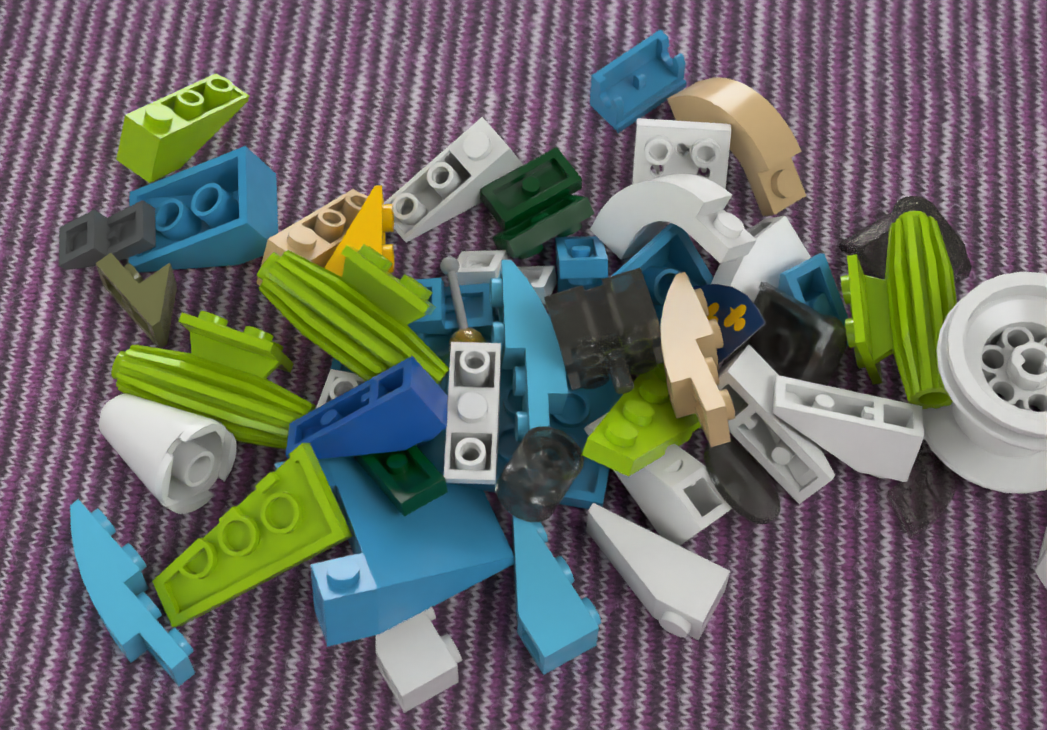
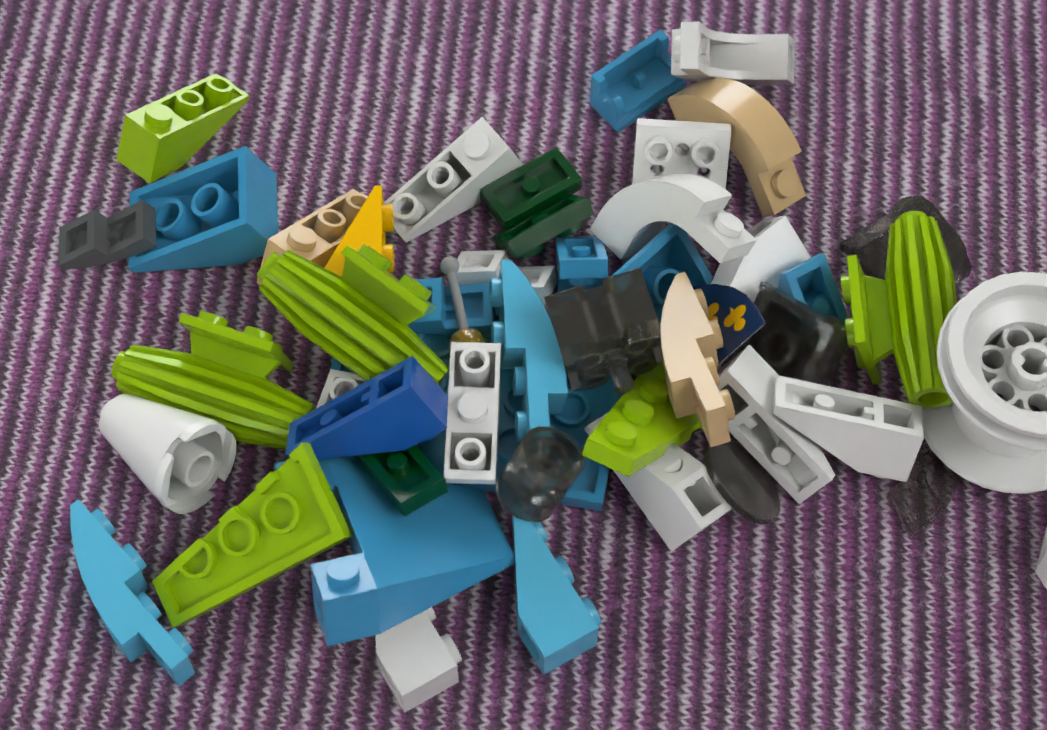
olive slope [95,253,177,348] -> none
white slope [586,503,730,640] -> none
none -> white arch [671,22,795,85]

